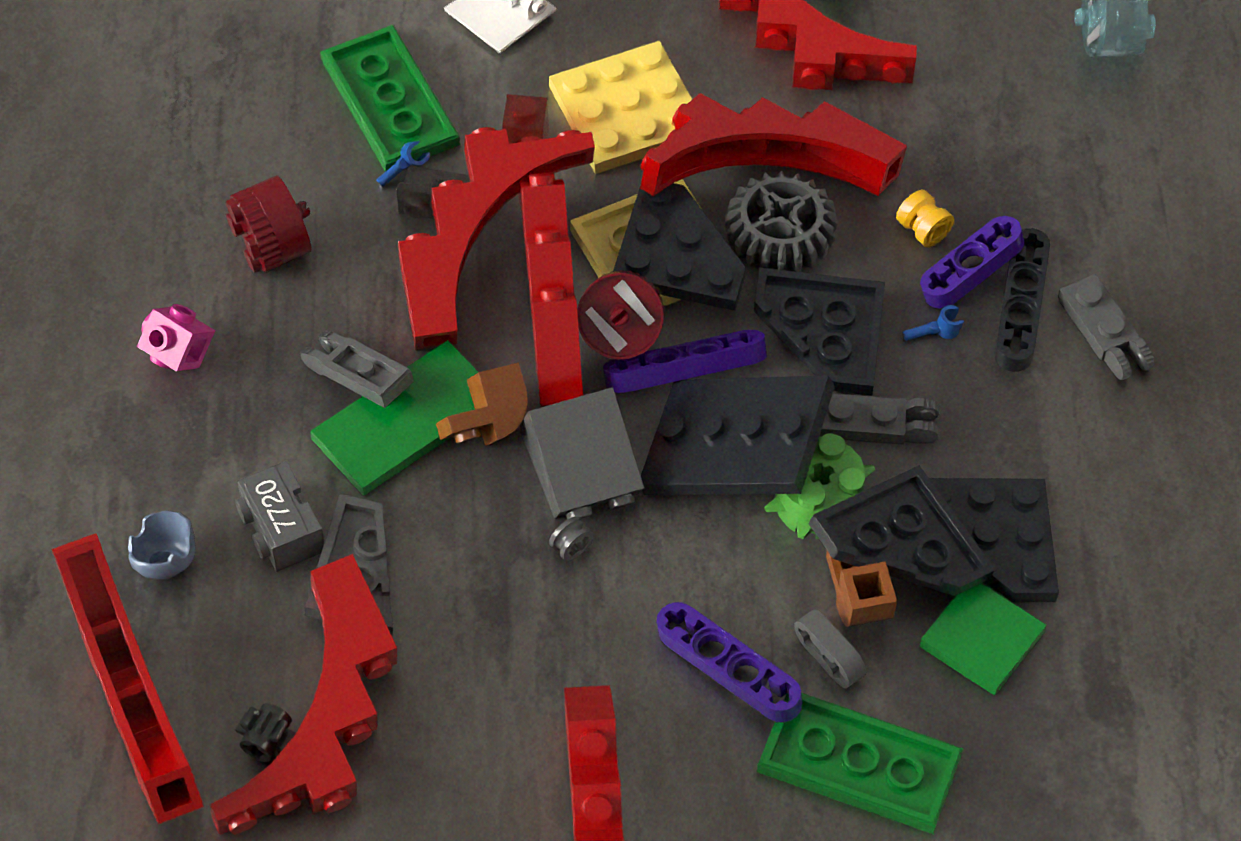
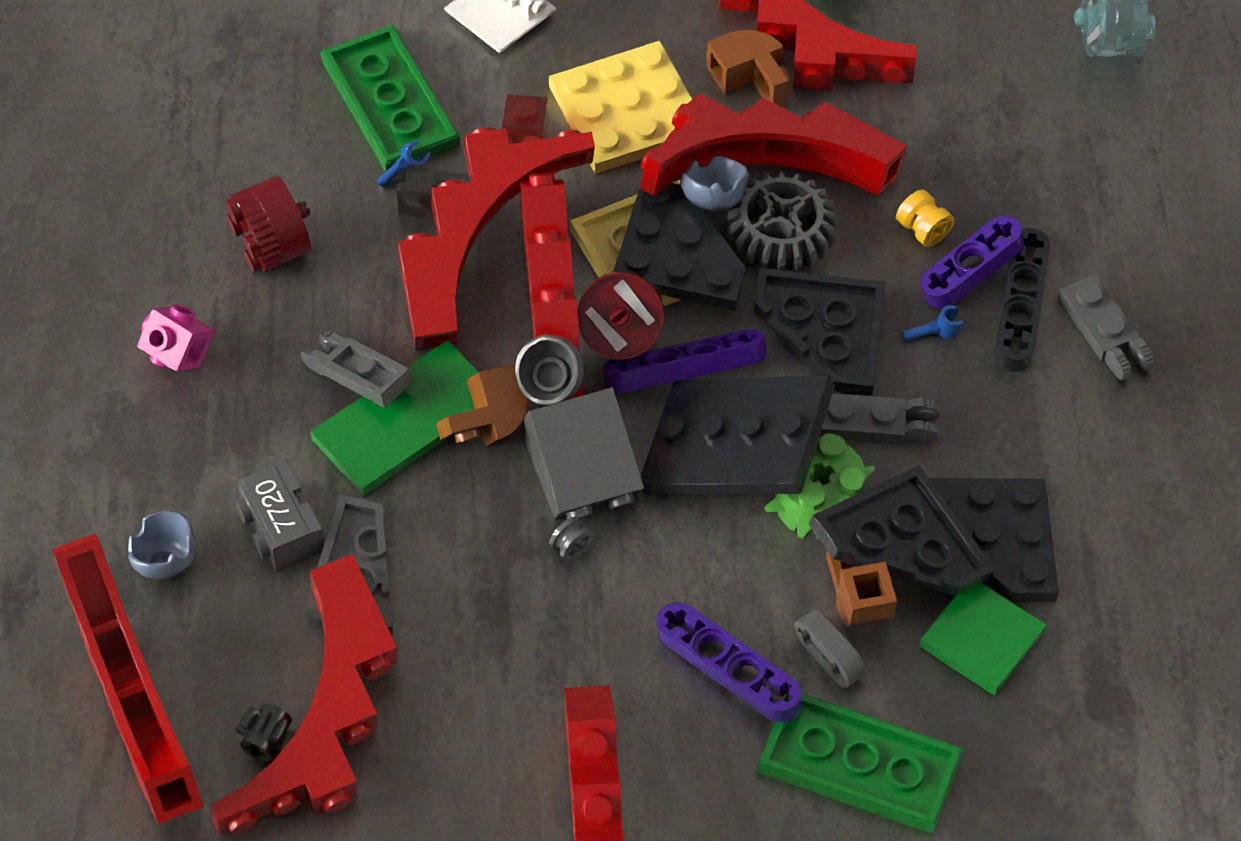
none -> dark grey piece [515,334,585,406]
none -> sand blue hair [680,156,749,211]
none -> dark orange brick [706,30,791,108]

